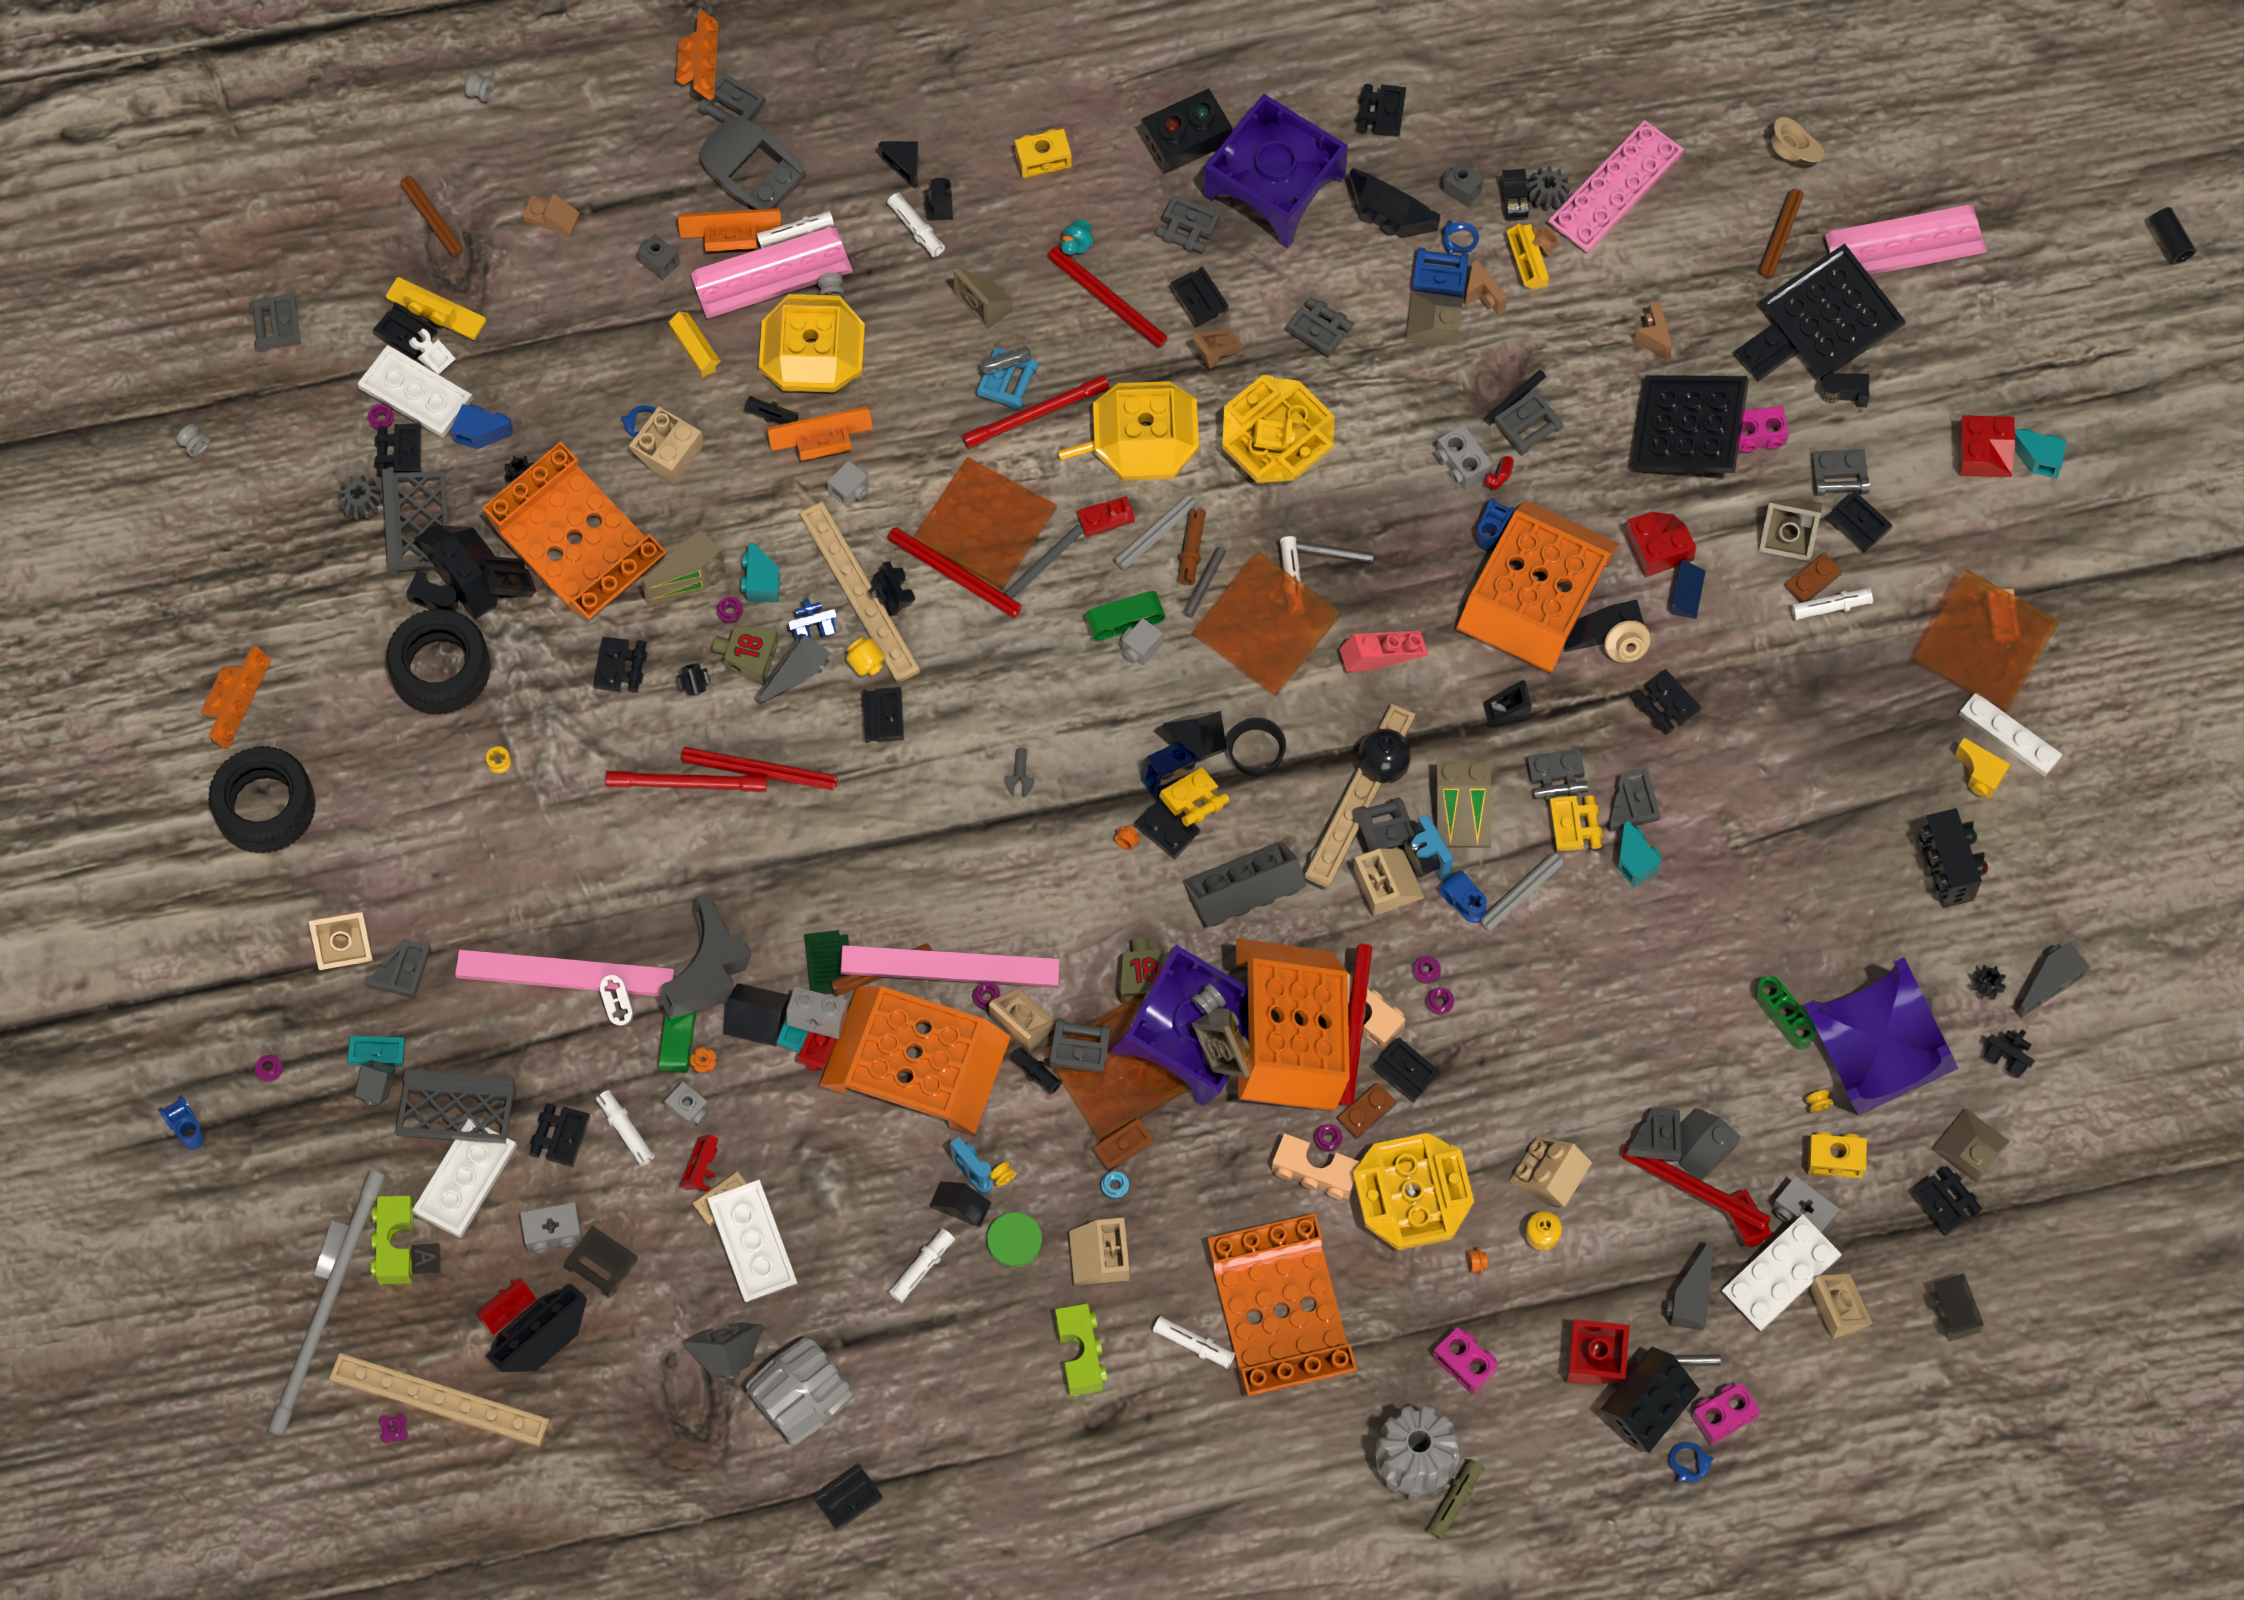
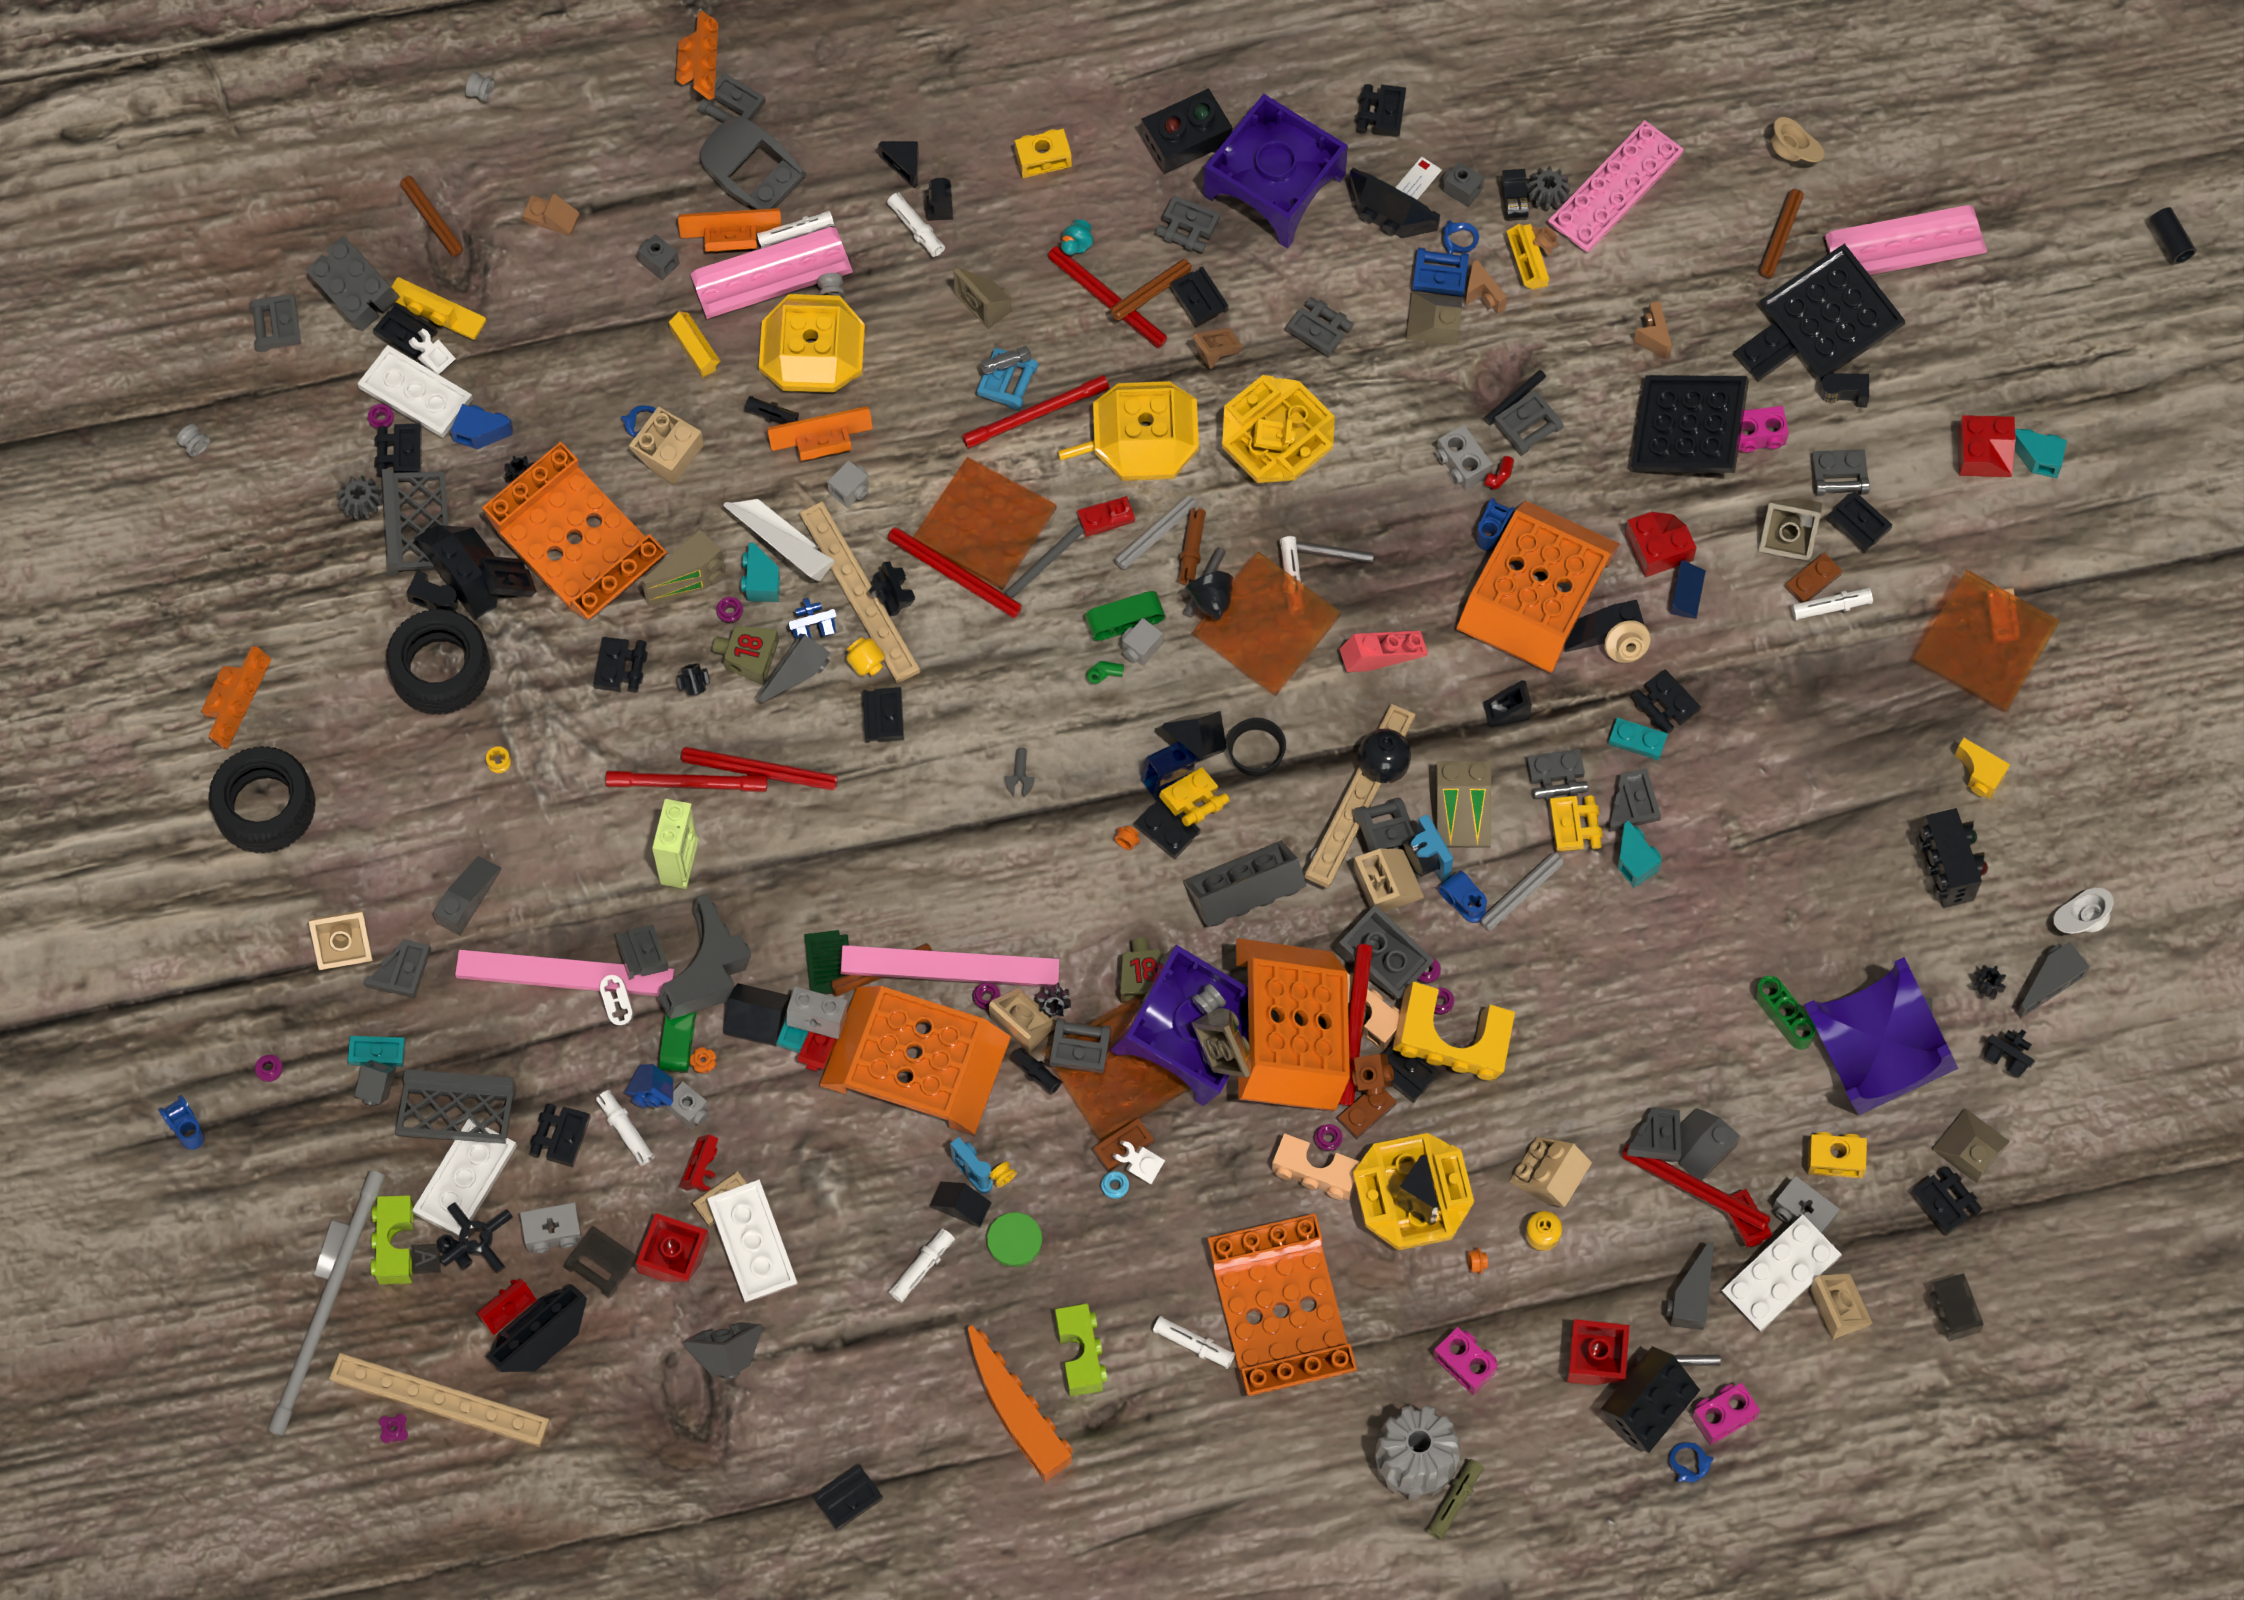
light grey wheel [746,1337,855,1445] -> none
tan slope [1069,1218,1130,1286] -> none
yellow bush [1806,1090,1834,1113] -> none
white plate [1959,693,2062,777] -> none
none -> dark grey piece [306,235,400,331]
none -> dark grey slope [433,856,502,936]
none -> black arm [437,1234,473,1270]
none -> black bar [439,1202,513,1273]
none -> dark grey plate [615,924,668,979]
none -> blue slope [625,1064,673,1108]
none -> red slope [636,1213,710,1282]
none -> yellowish green door [652,799,699,889]
none -> white wedge [723,499,835,582]
none -> orange slope [968,1325,1073,1482]
none -> black gear [1038,982,1071,1018]
none -> green arm [1086,661,1124,684]
none -> dark orange axle [1110,259,1192,320]
none -> white plate [1112,1140,1165,1184]
none -> black piece [1185,571,1233,621]
none -> dark grey slope [1334,905,1434,999]
none -> dark orange brick [1352,1054,1394,1095]
none -> yellow arch [1393,981,1515,1081]
none -> white sticker [1395,157,1442,199]
none -> black slope [1397,1154,1438,1225]
none -> teal plate [1608,717,1668,761]
none -> white piece [2053,888,2114,934]

